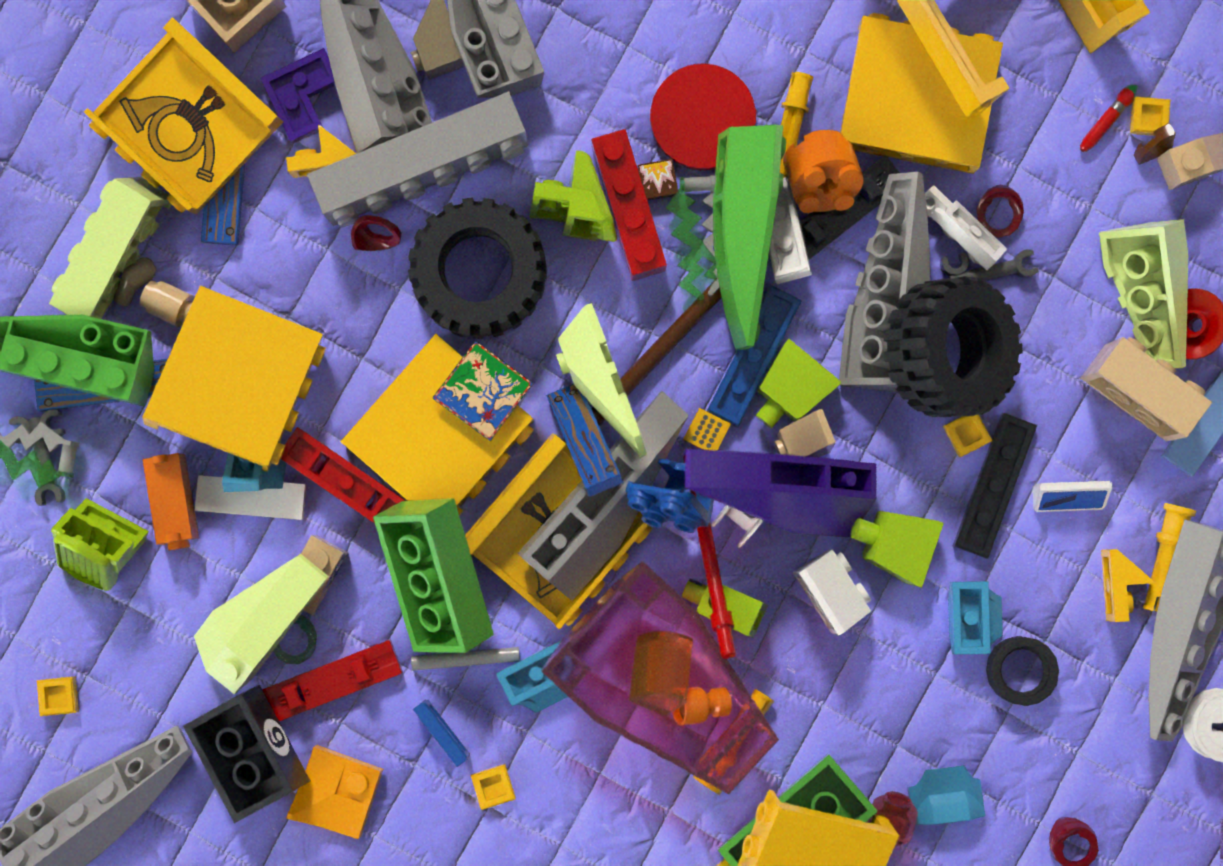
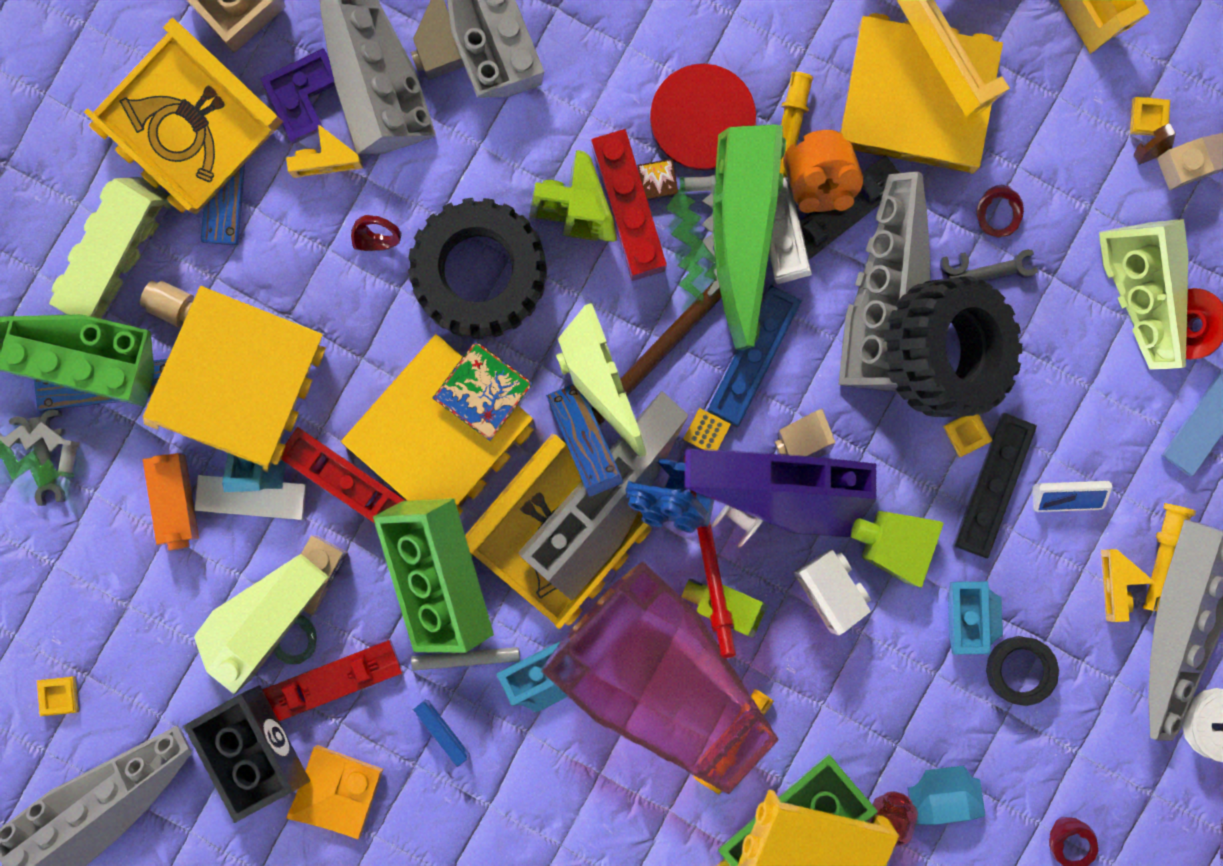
lime piece [51,498,149,591] -> none
dark tan arm [114,257,156,306] -> none
light grey brick [307,91,528,227] -> none
yellow tile [471,763,516,810] -> none
clear orange brick [629,631,693,716] -> none
orange piece [664,687,732,726] -> none
lime torso [755,339,841,429] -> none
white hinge [925,185,1007,270] -> none
red piece [1080,84,1138,152] -> none
tan brick [1080,337,1212,441] -> none

